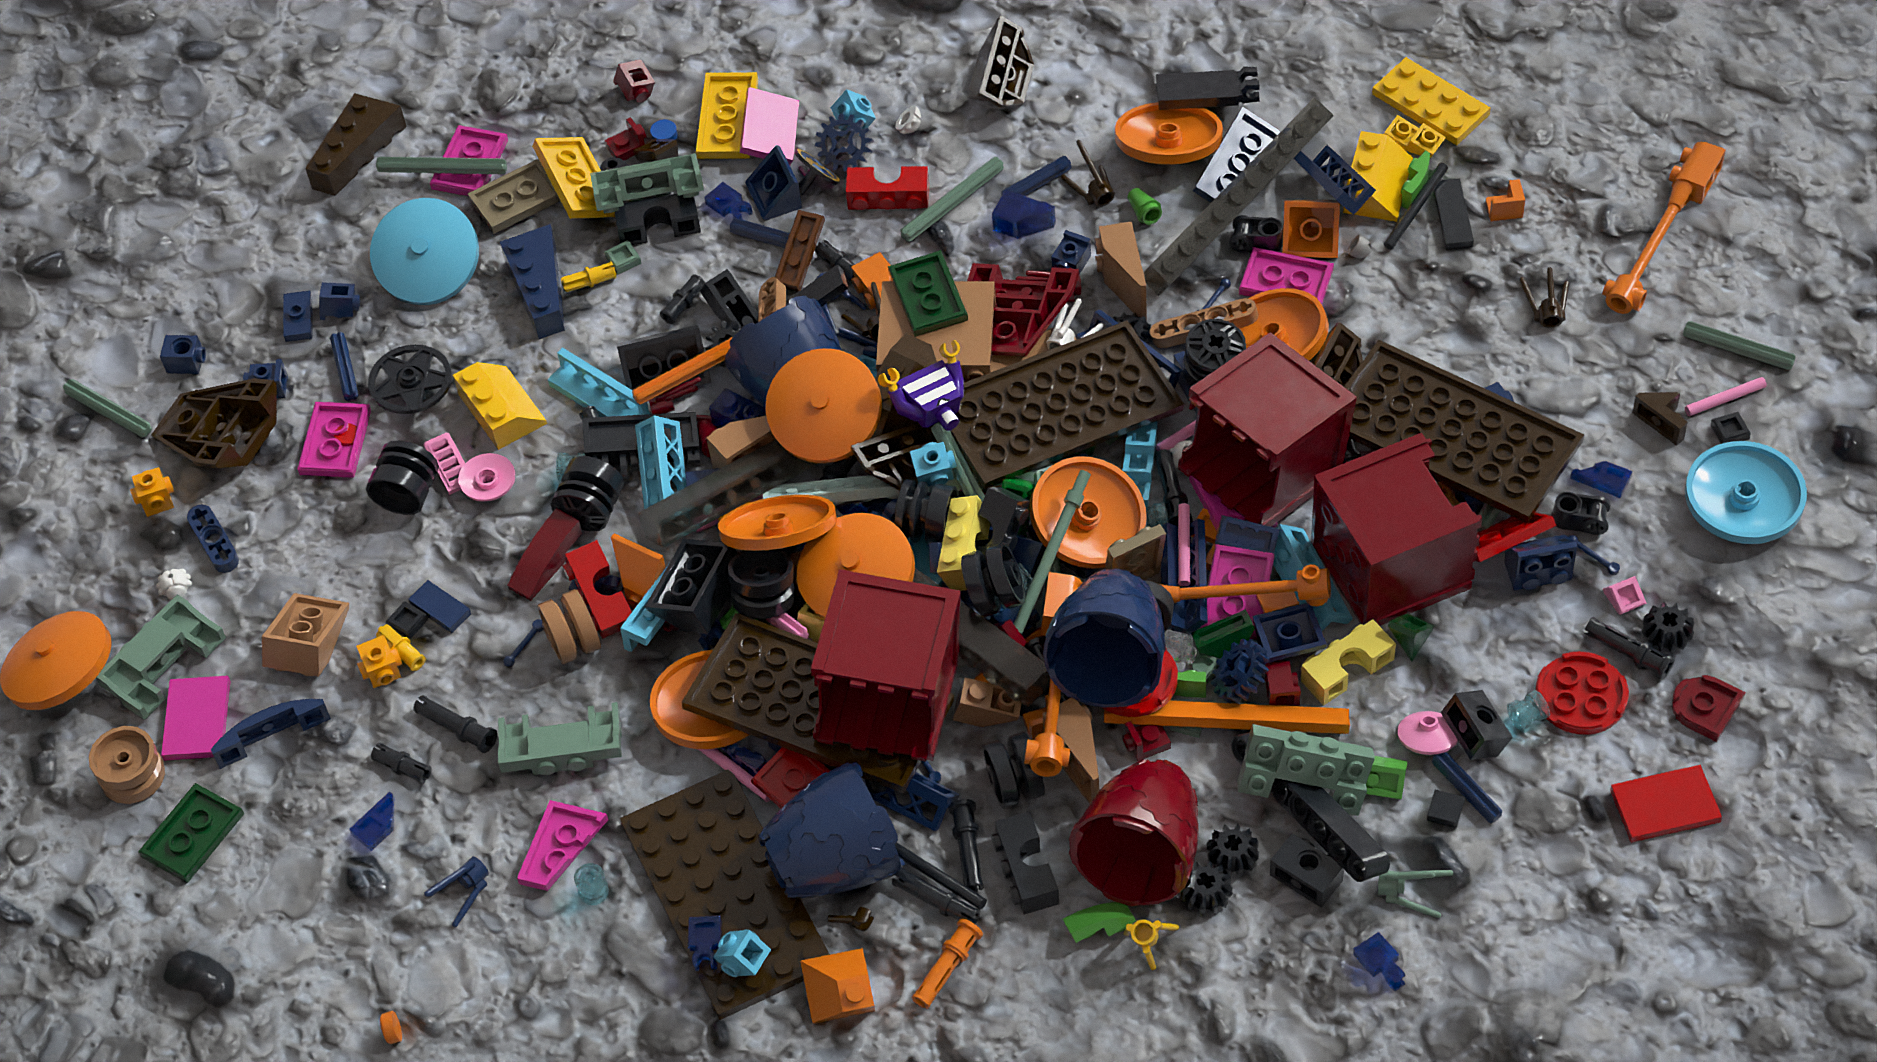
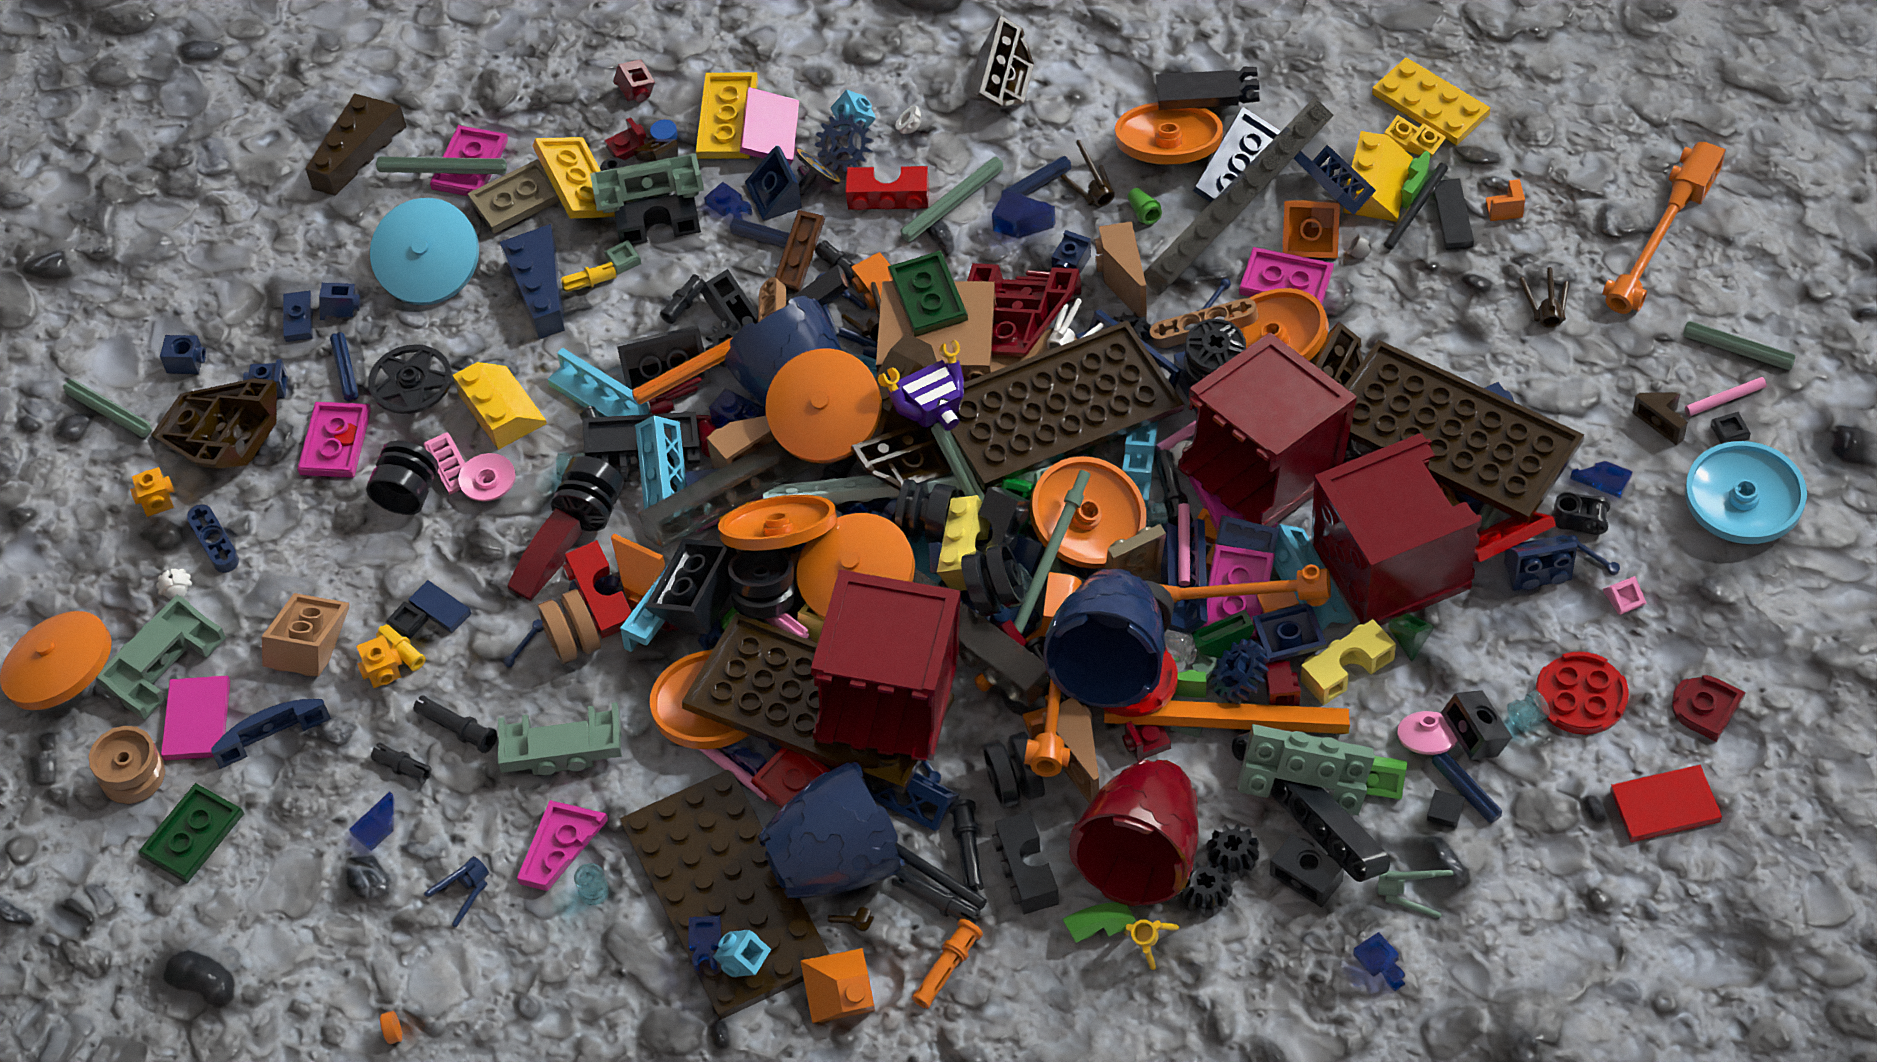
medium azure brick [910,442,957,487] -> none
medium nougat slope [953,677,1023,727] -> none
black piece [1229,215,1283,252] -> none
black pin [1584,617,1676,680] -> none
black gear [1642,602,1694,654] -> none

